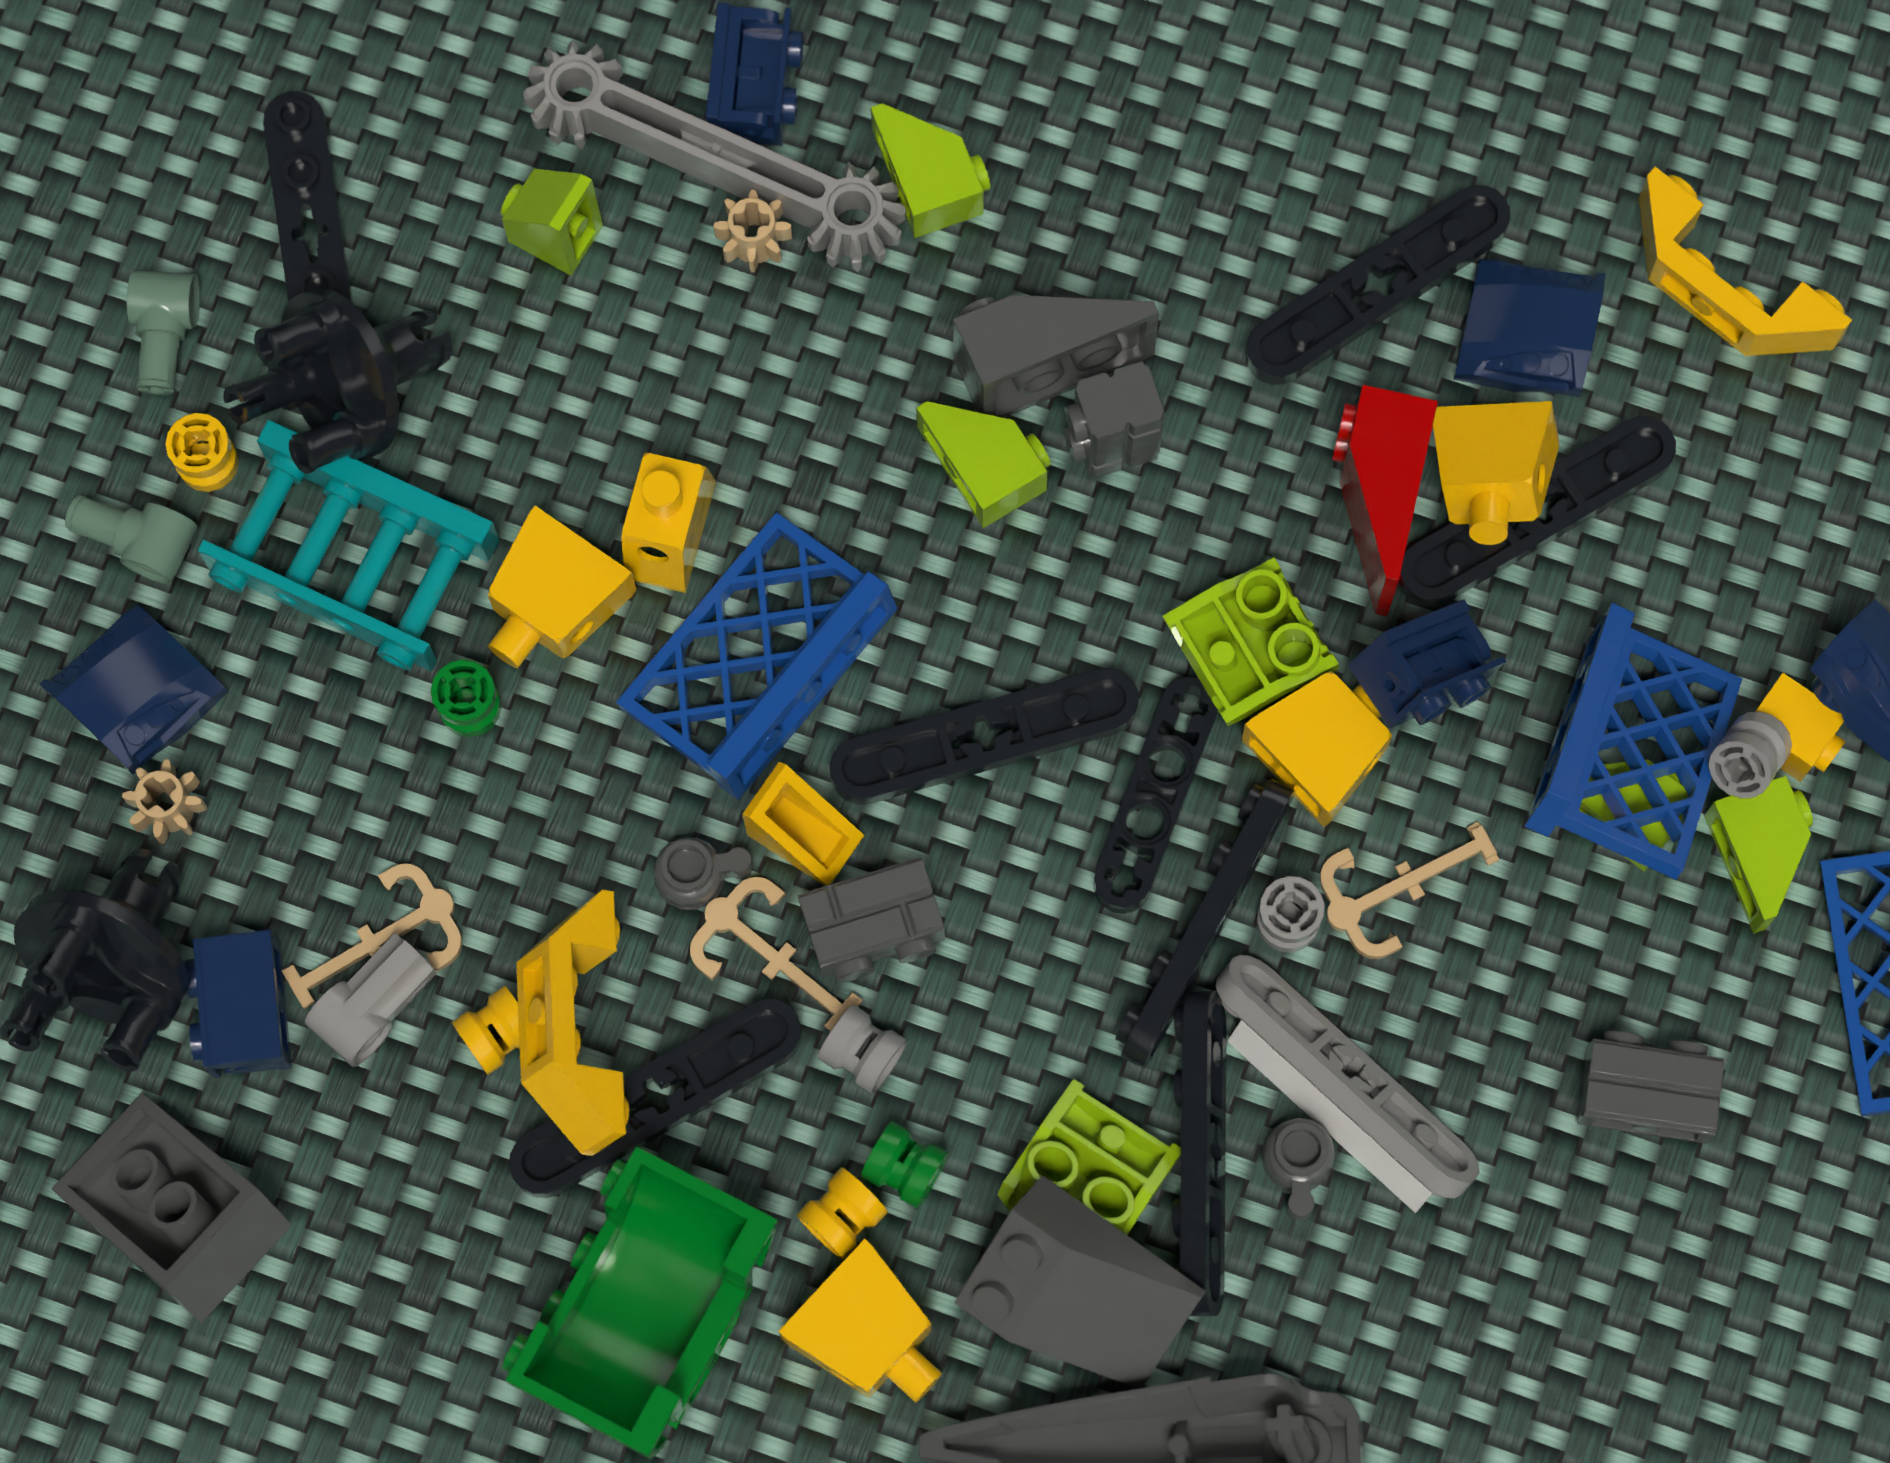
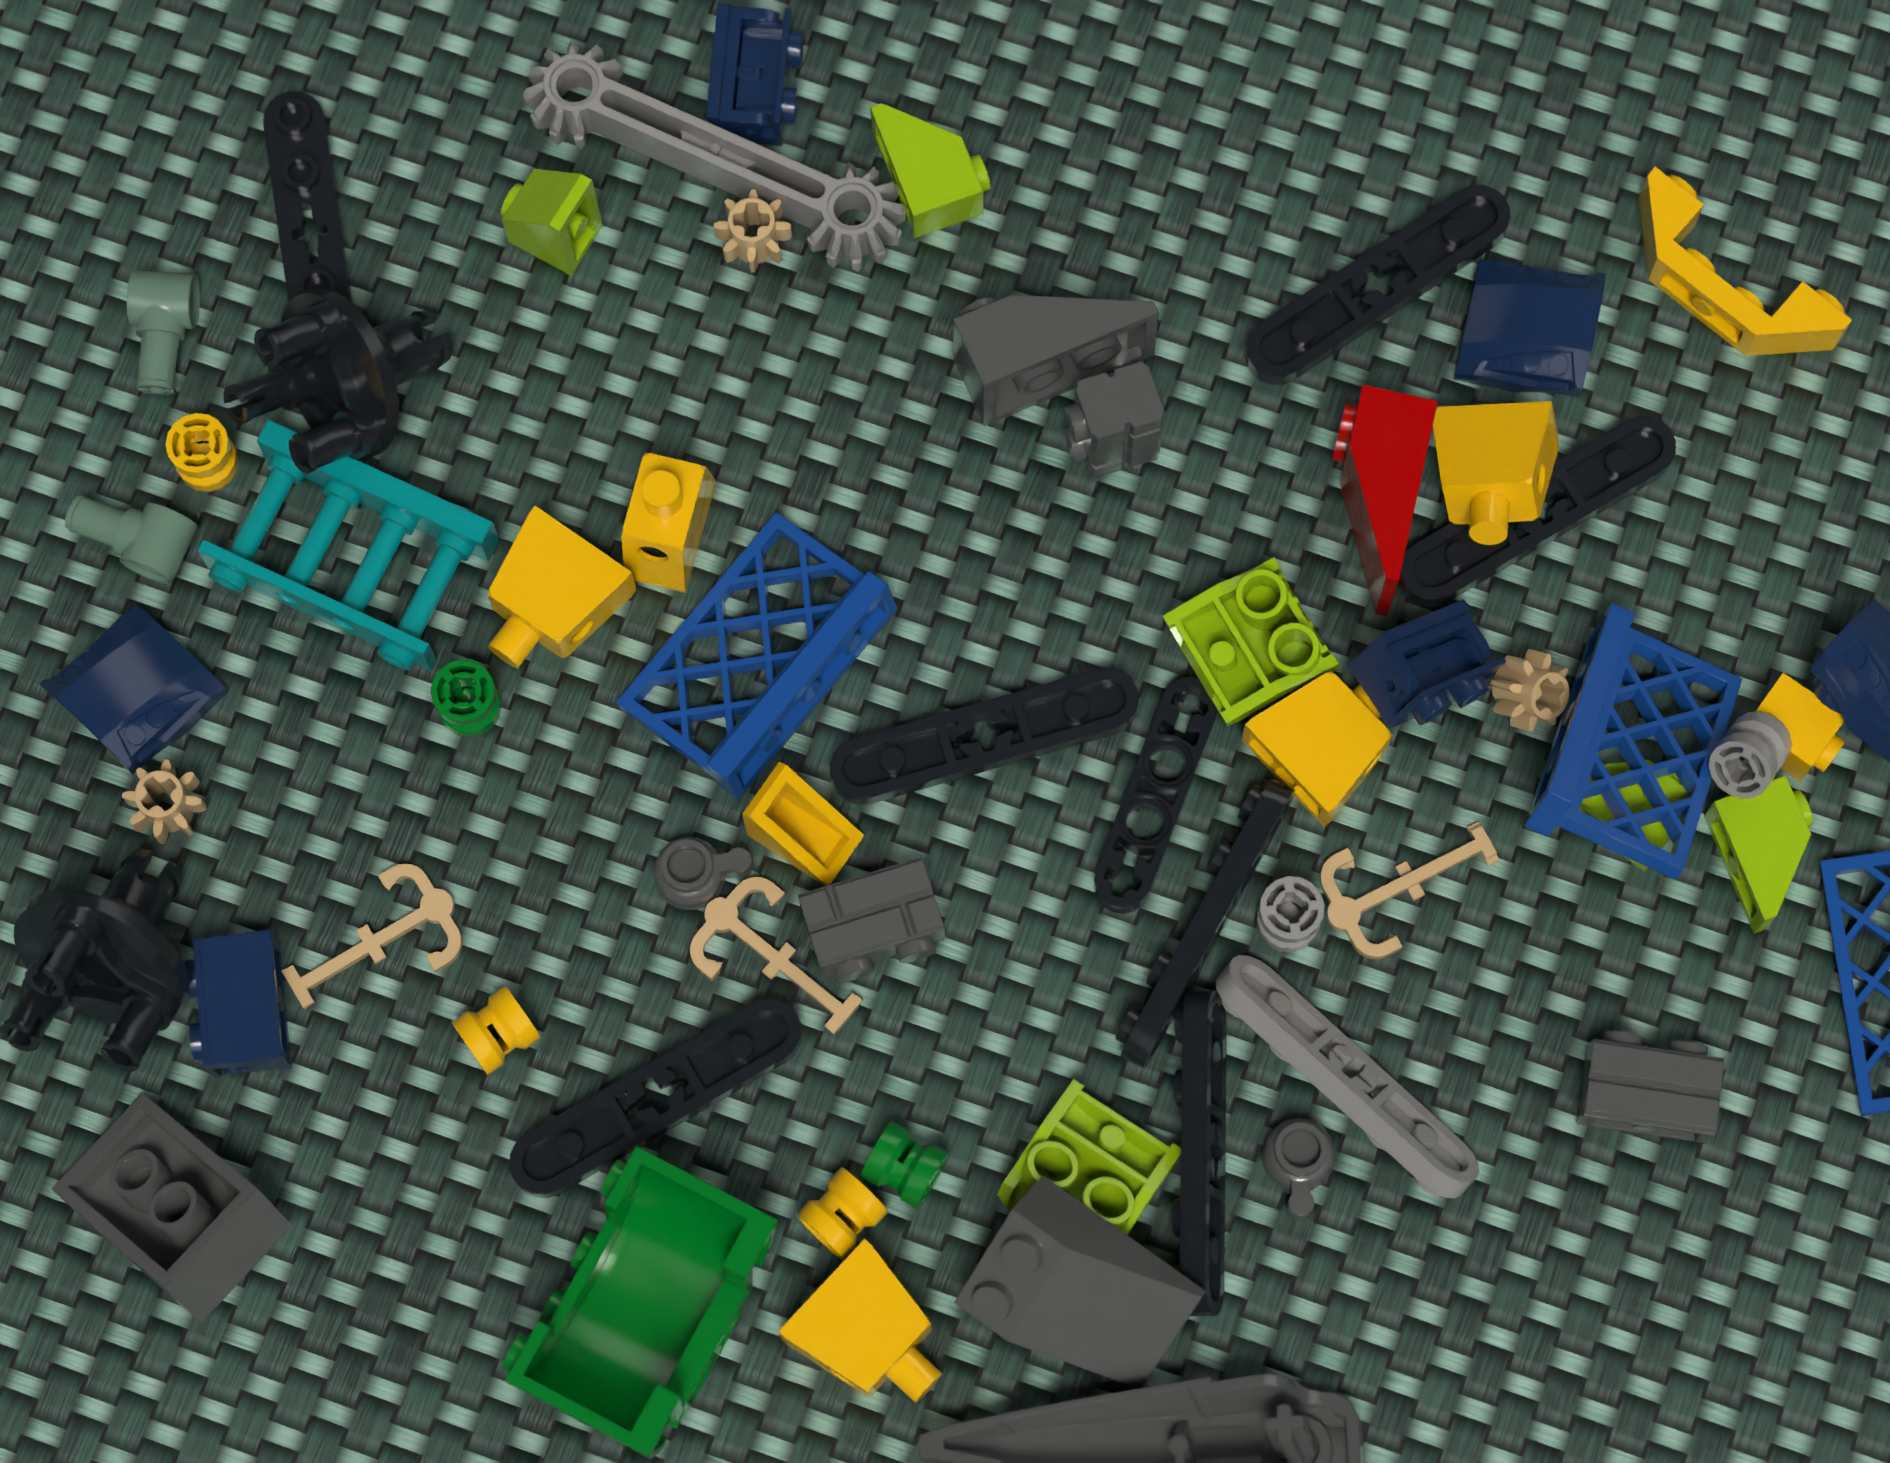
light grey piece [305,933,437,1067] -> none
yellow slope [516,889,629,1156] -> none
light grey wheel [818,1005,908,1095] -> none
lime slope [916,401,1051,528] -> none
white sticker [1227,1020,1432,1213] -> none
none -> tan gear [1490,649,1570,732]

